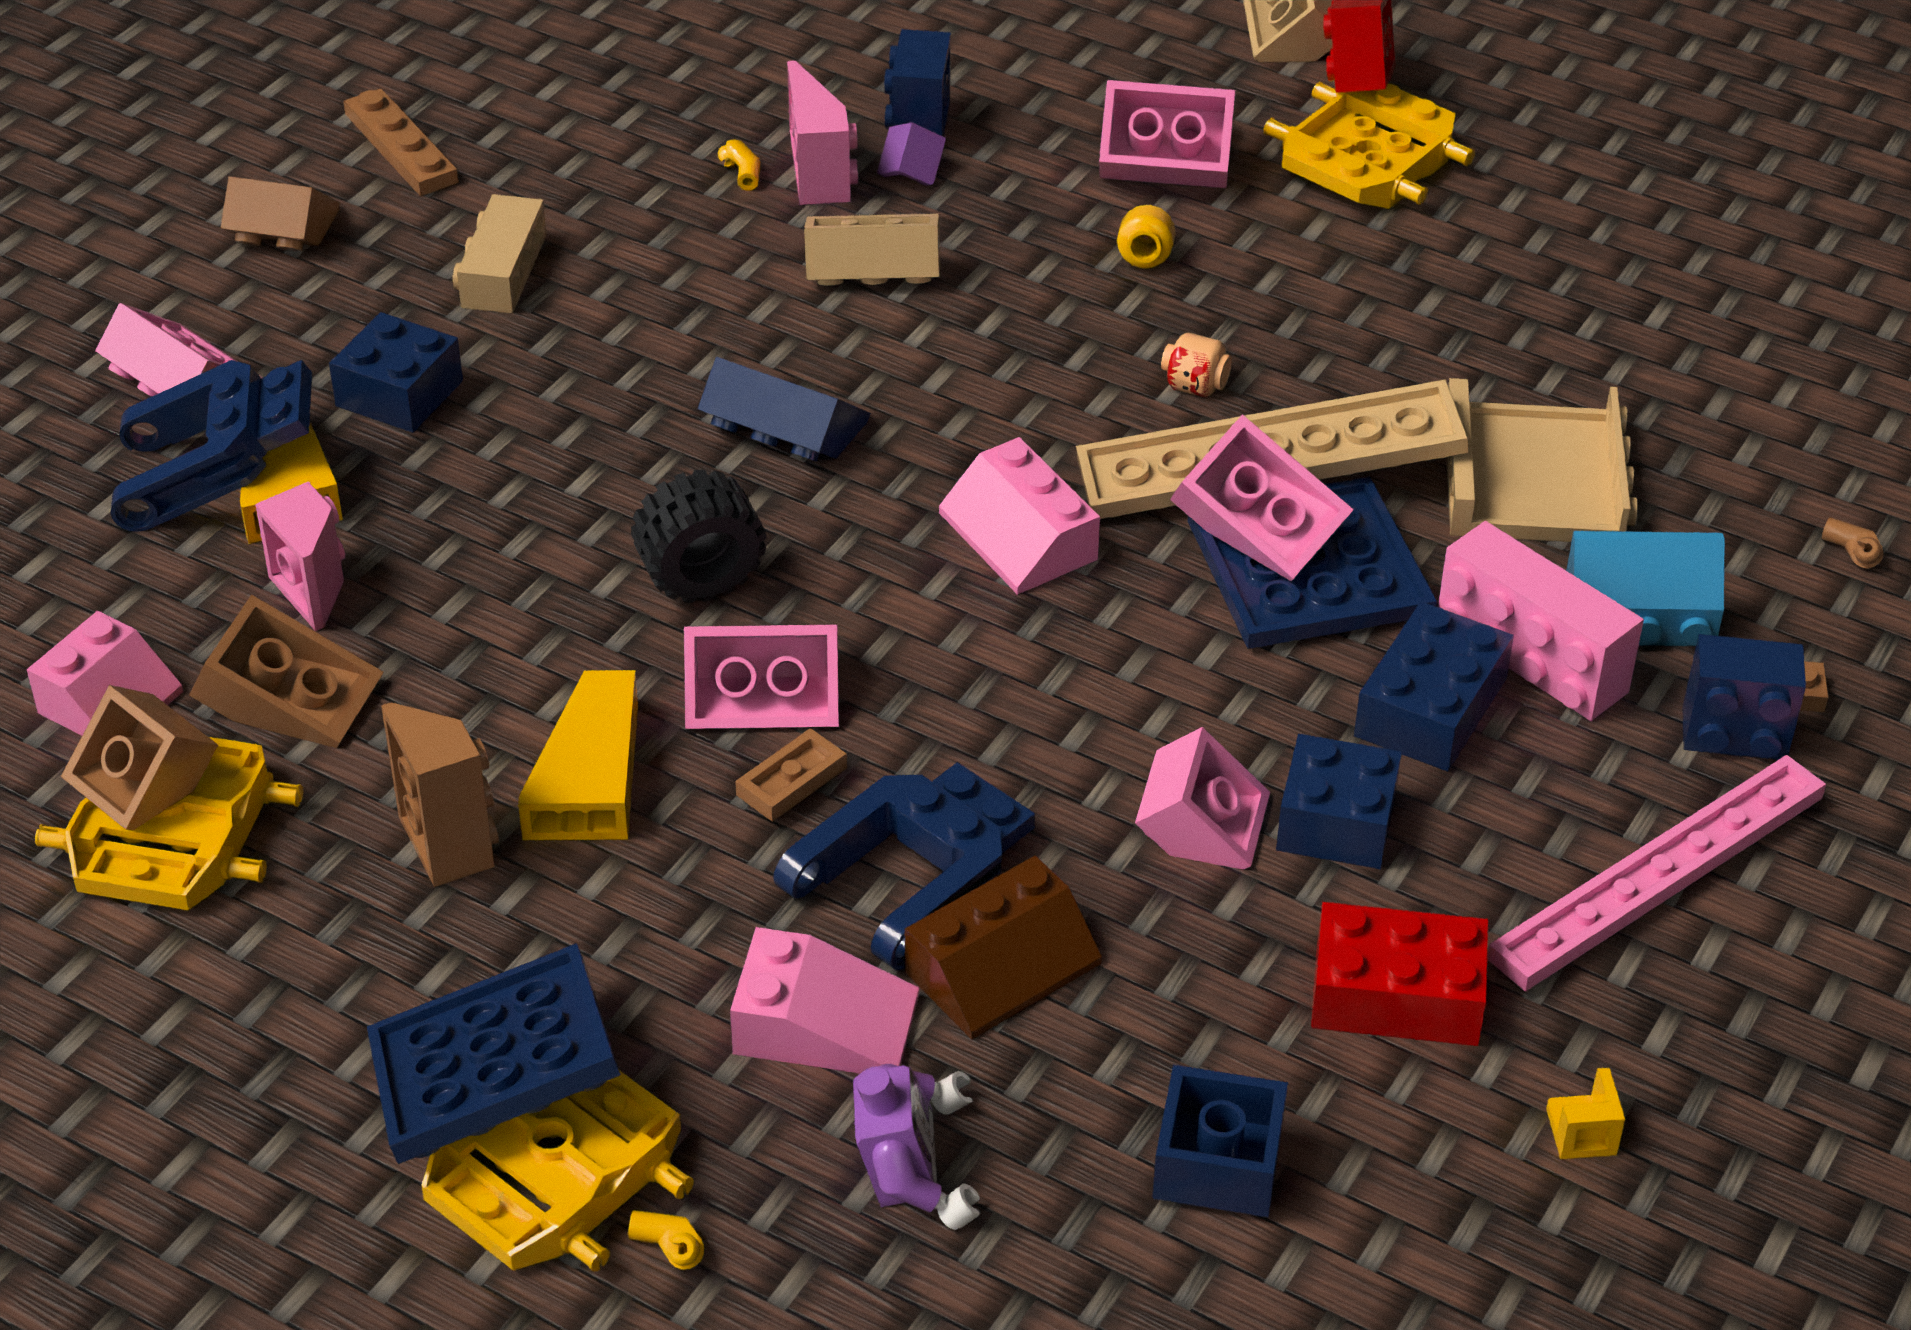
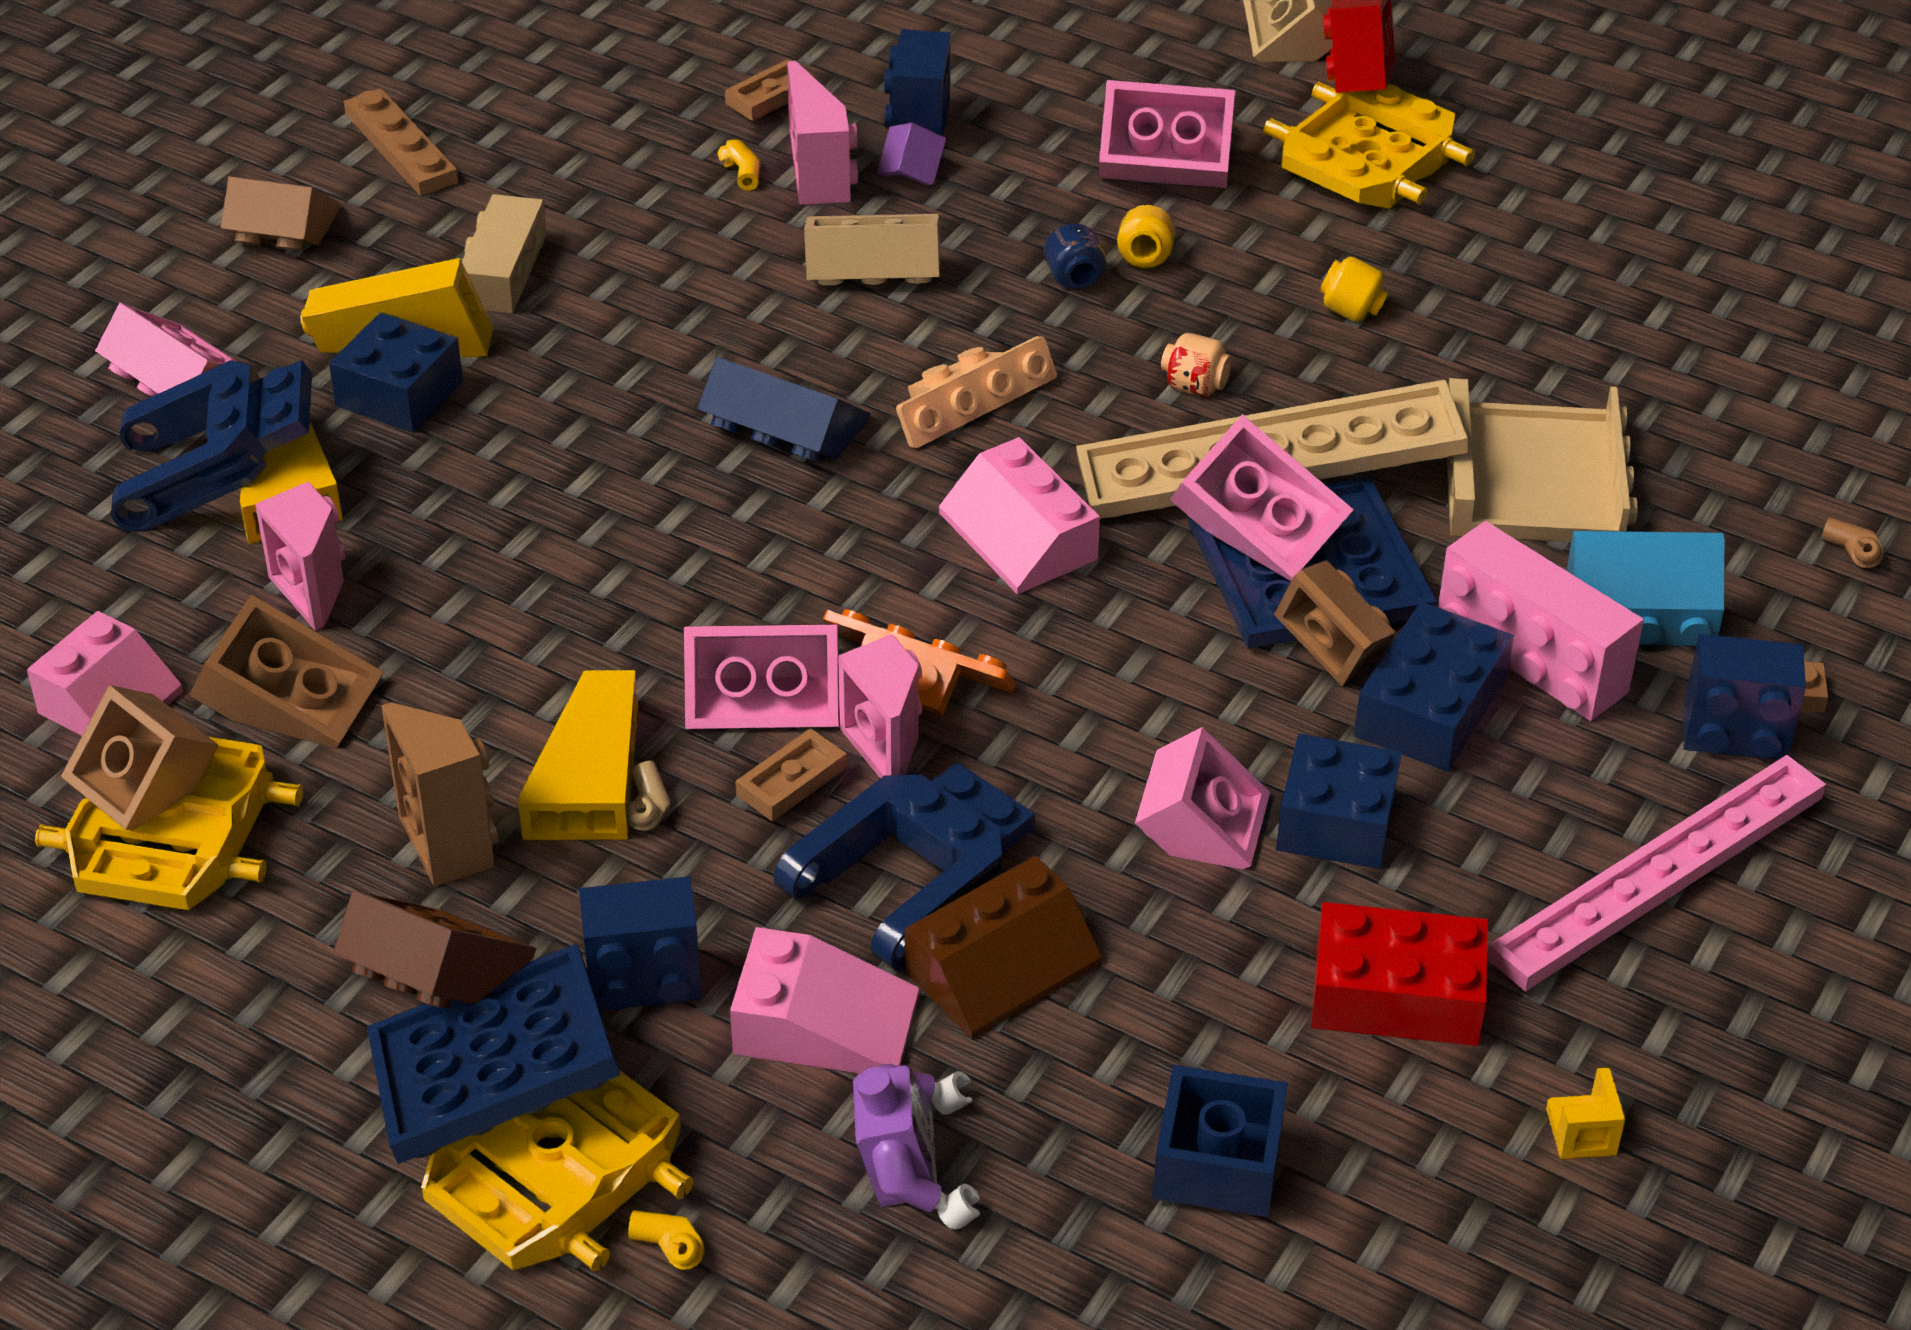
black tyre [631,469,767,603] -> none
none -> yellow slope [301,258,493,357]
none -> reddish brown slope [333,890,536,1009]
none -> dark blue brick [579,876,702,1011]
none -> tan arm [628,761,670,831]
none -> medium nougat plate [725,59,815,121]
none -> orange bracket [823,609,1016,716]
none -> bright pink slope [838,634,922,779]
none -> light nougat bracket [896,336,1057,448]
none -> dark blue head [1043,223,1106,289]
none -> medium nougat slope [1274,560,1396,686]
none -> yellow head [1319,256,1389,323]

